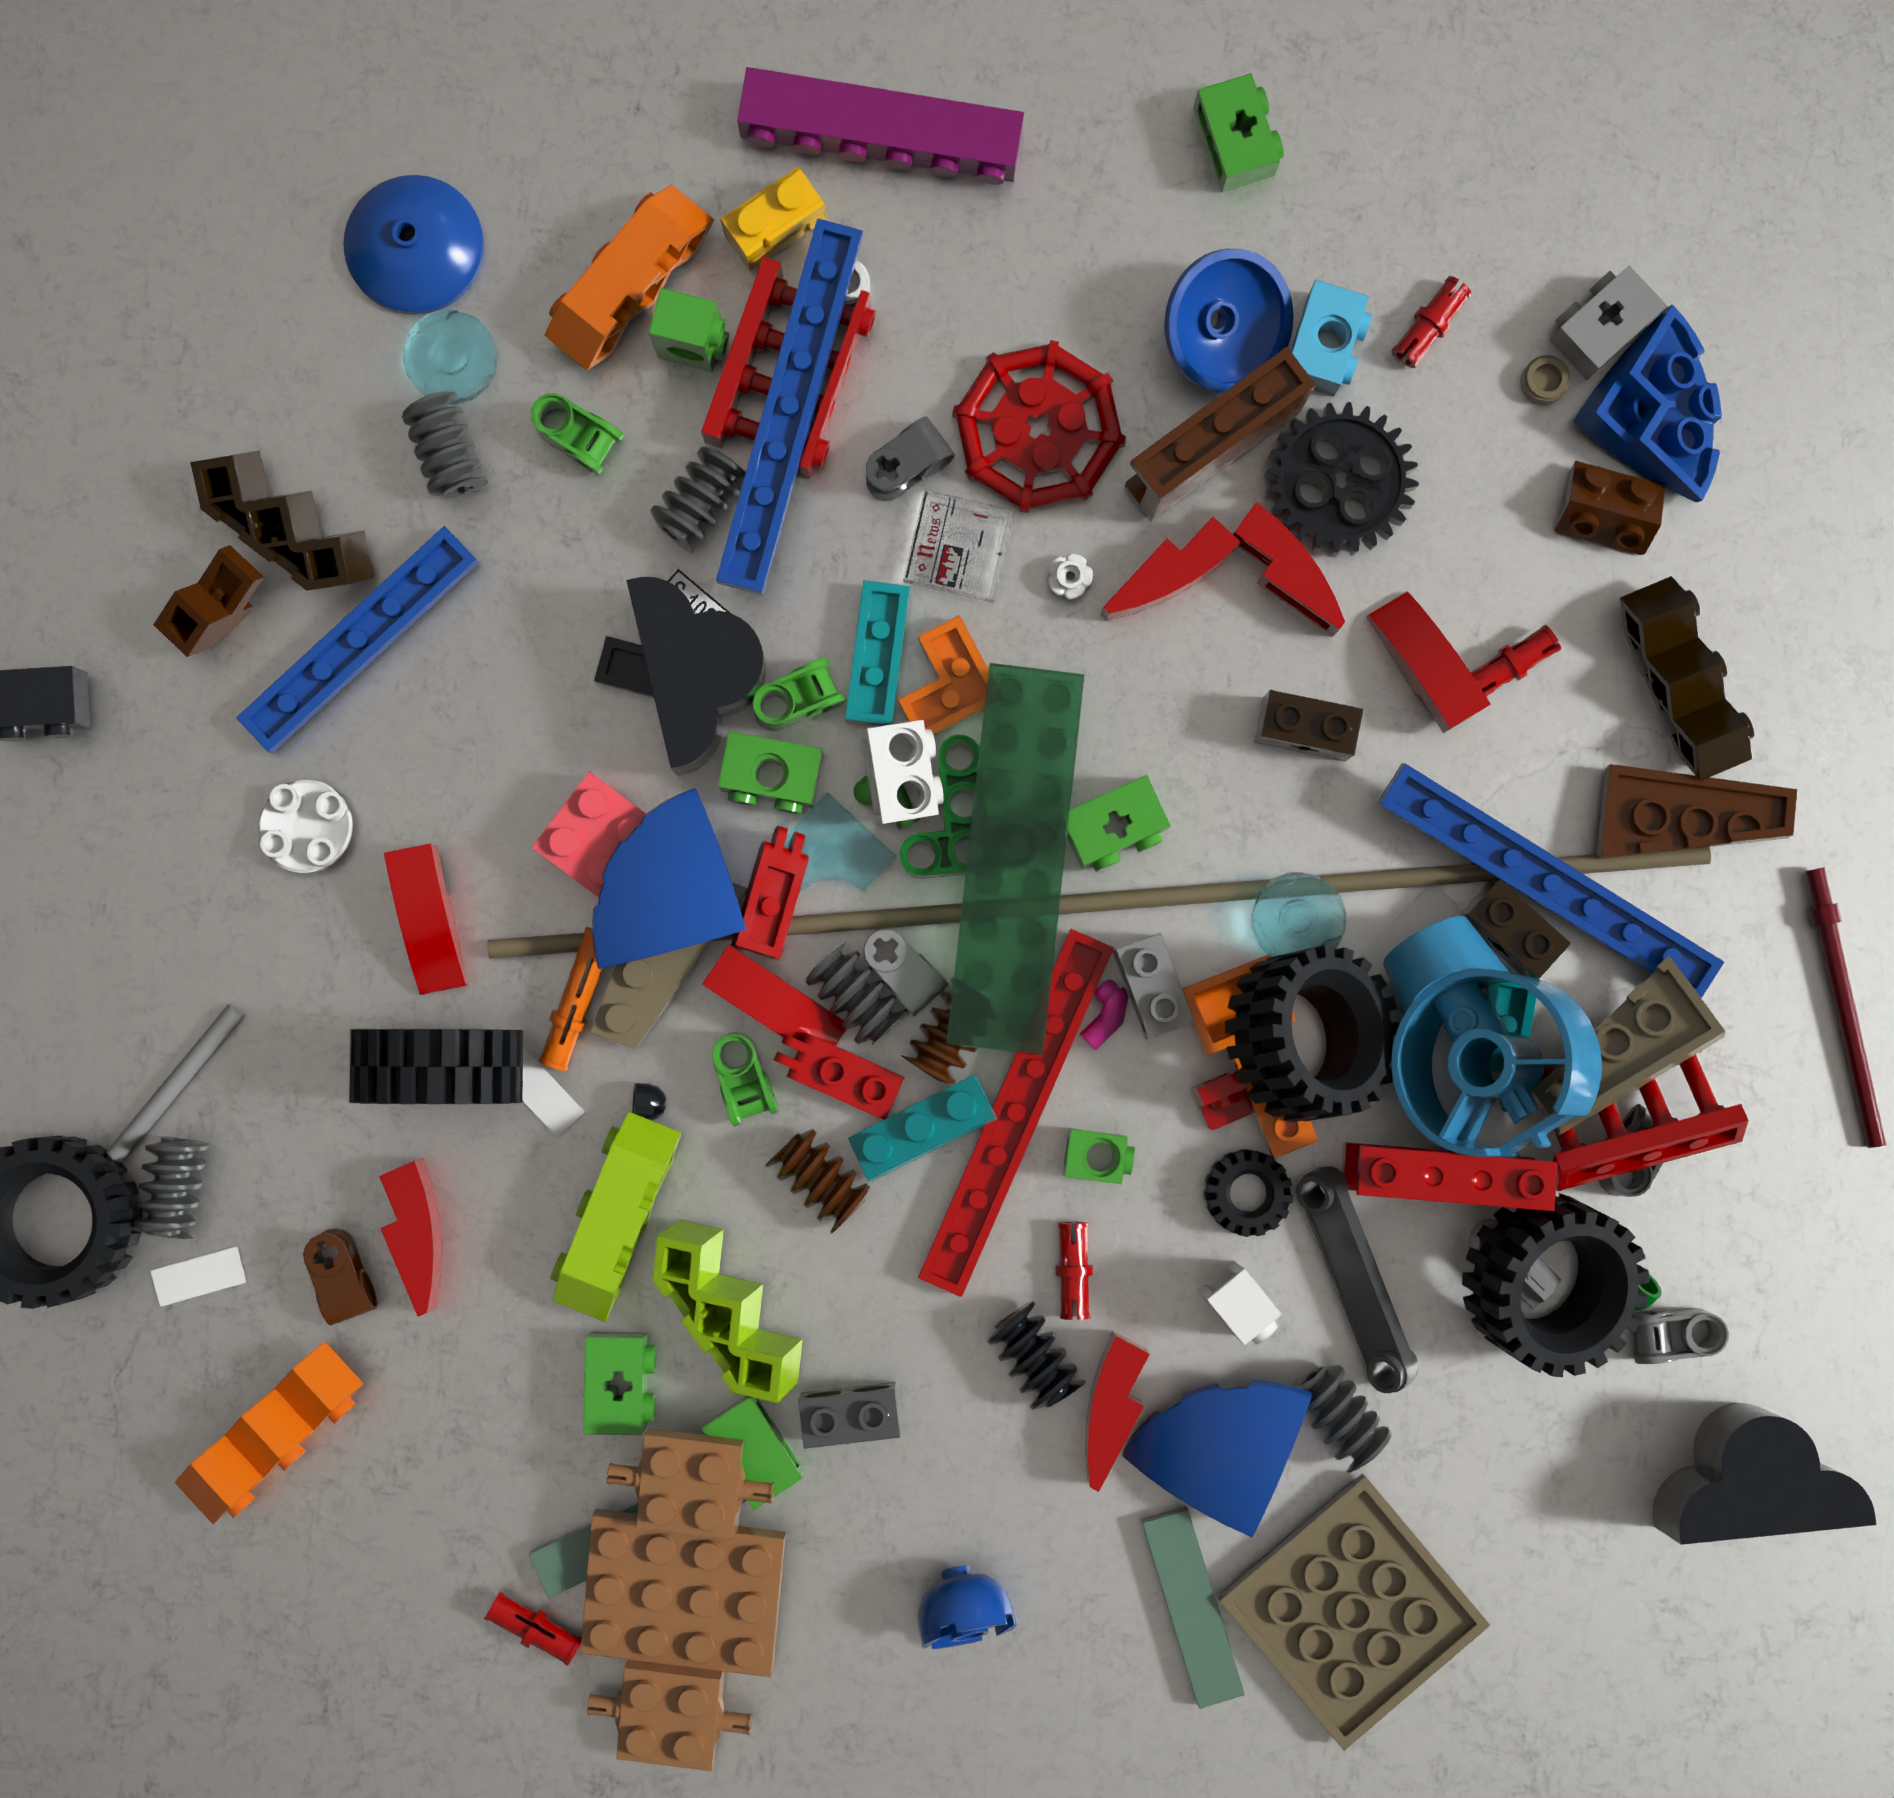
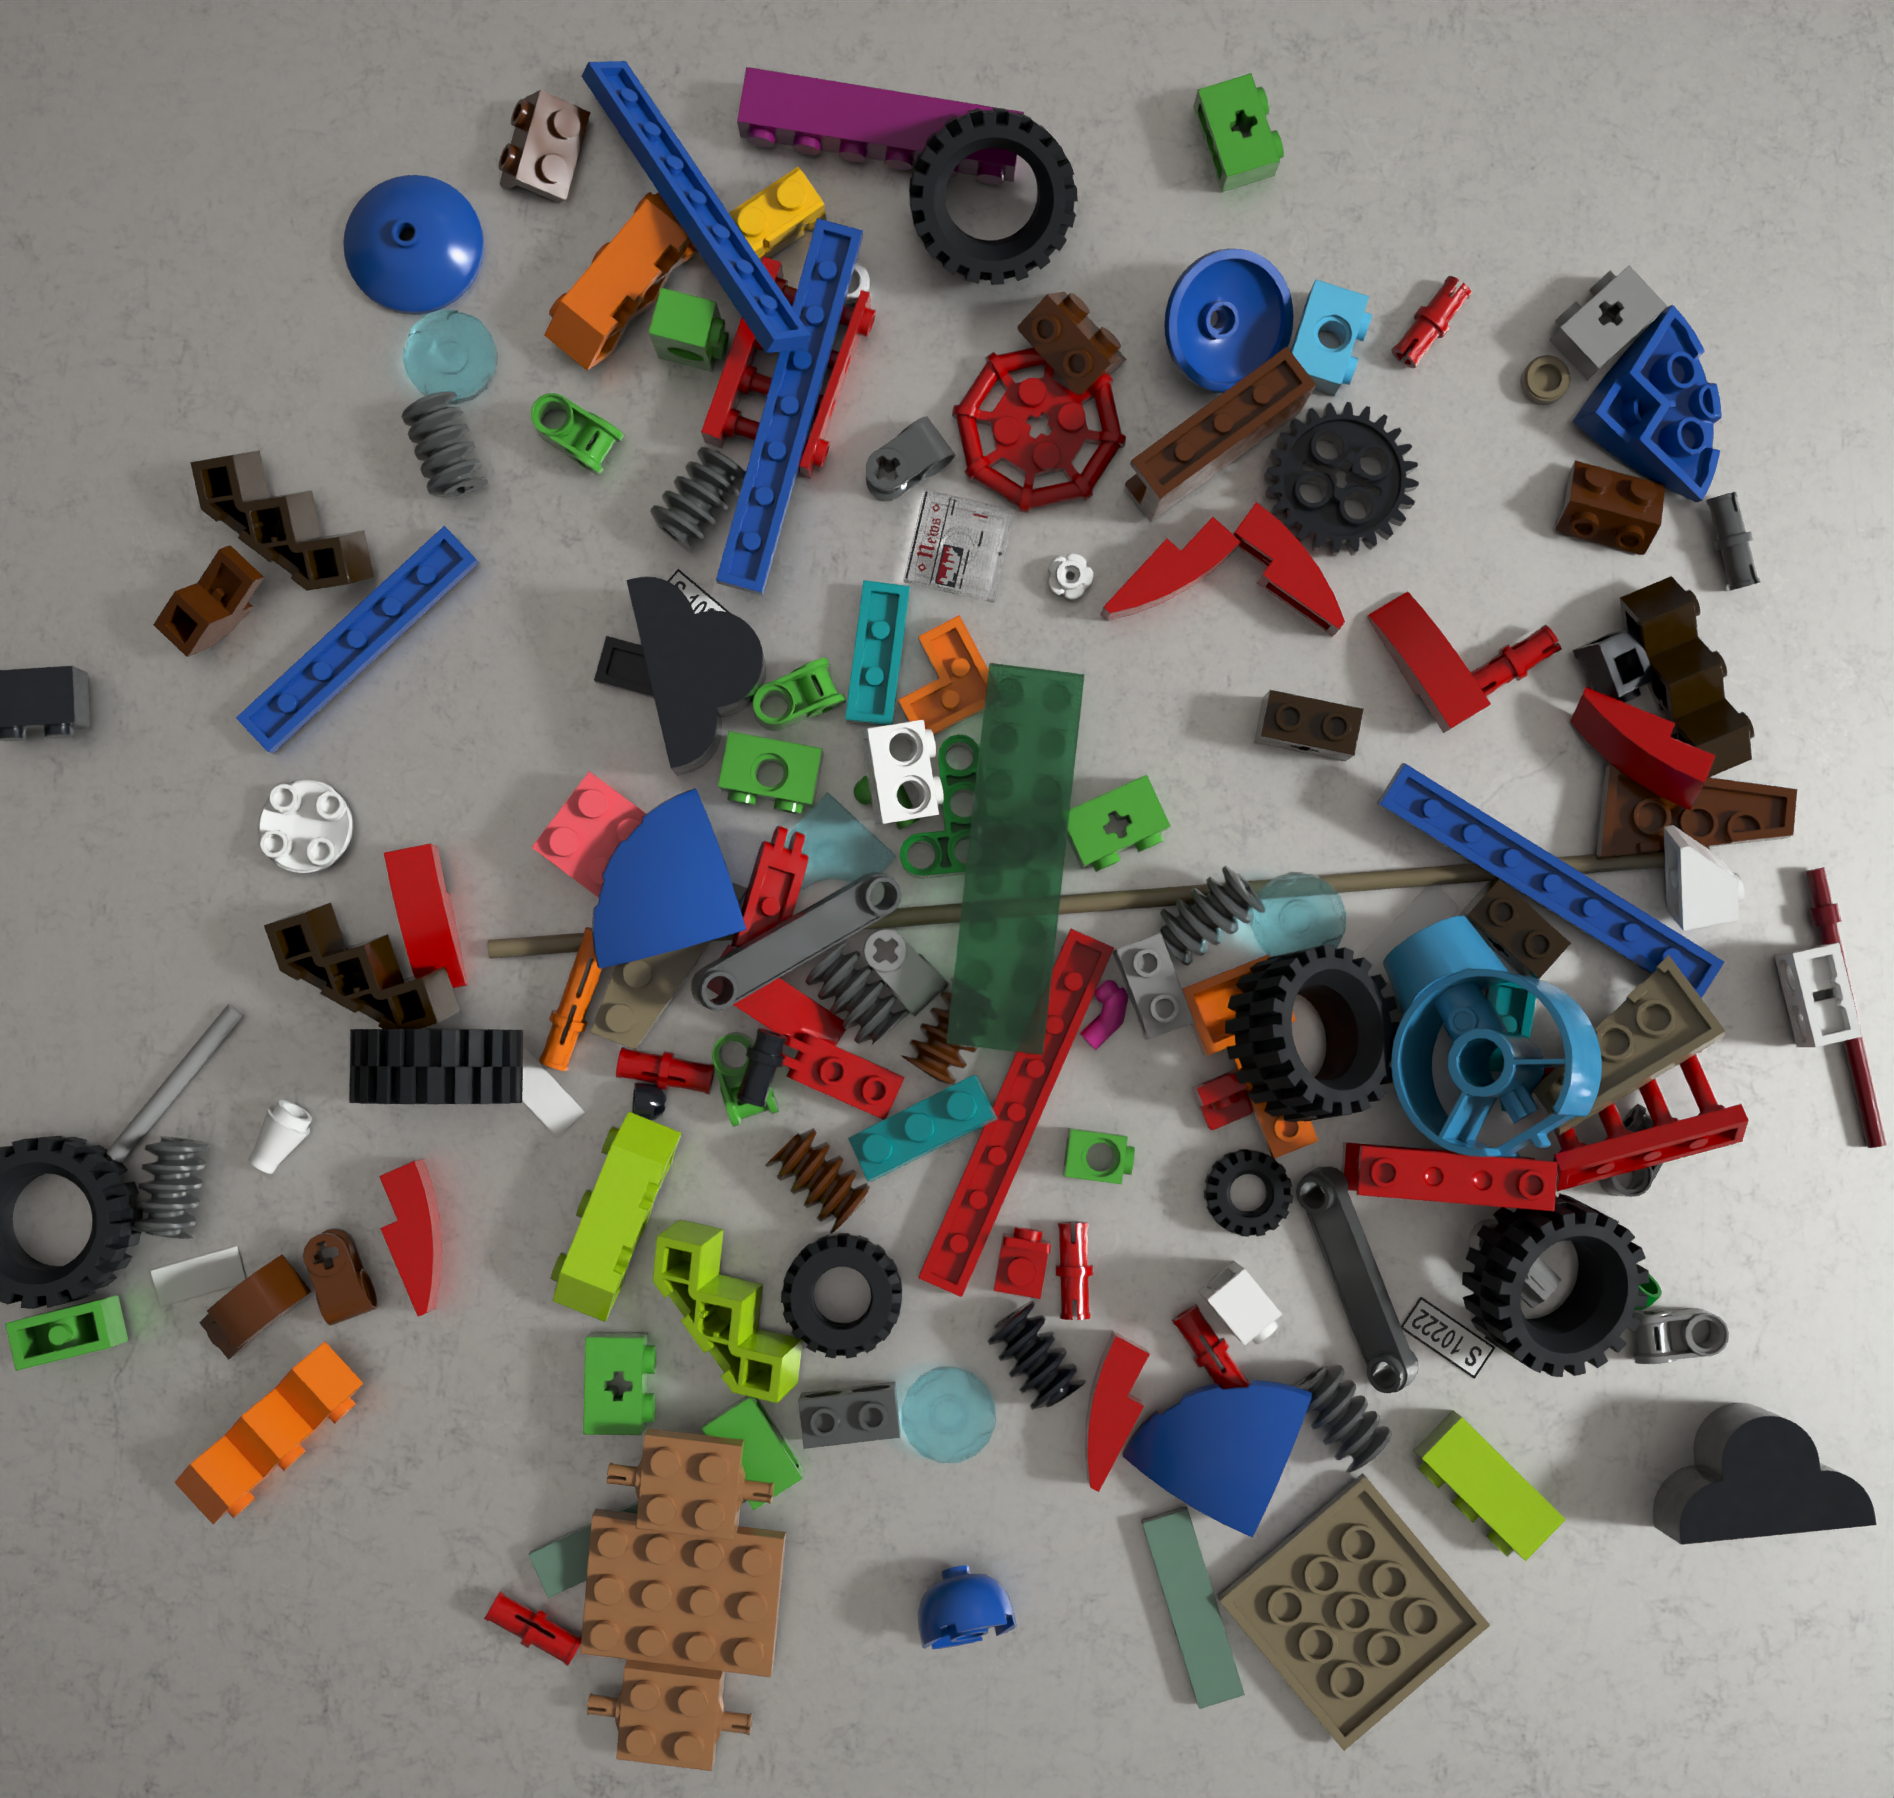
none -> bright green brick [5,1295,129,1371]
none -> reddish brown brick [199,1254,312,1360]
none -> white cone [248,1100,312,1174]
none -> dark brown brick [264,902,460,1029]
none -> bracket [498,90,591,203]
none -> blue plate [581,61,811,353]
none -> red pin [616,1047,715,1095]
none -> dark grey piece [691,872,902,1011]
none -> black pin [736,1028,787,1107]
none -> black tyre [781,1233,902,1359]
none -> clear light blue tile [902,1366,996,1463]
none -> black tyre [909,107,1078,285]
none -> red bracket [993,1227,1051,1299]
none -> reddish brown bracket [1017,291,1127,395]
none -> dark grey piece [1160,866,1265,966]
none -> red pin [1172,1304,1250,1389]
none -> white sticker [1401,1297,1496,1379]
none -> lime brick [1413,1410,1566,1561]
none -> red slope [1570,687,1716,810]
none -> black brick [1573,627,1656,703]
none -> white slope [1664,825,1744,931]
none -> dark grey pin [1706,492,1761,591]
none -> white brick [1774,943,1862,1047]

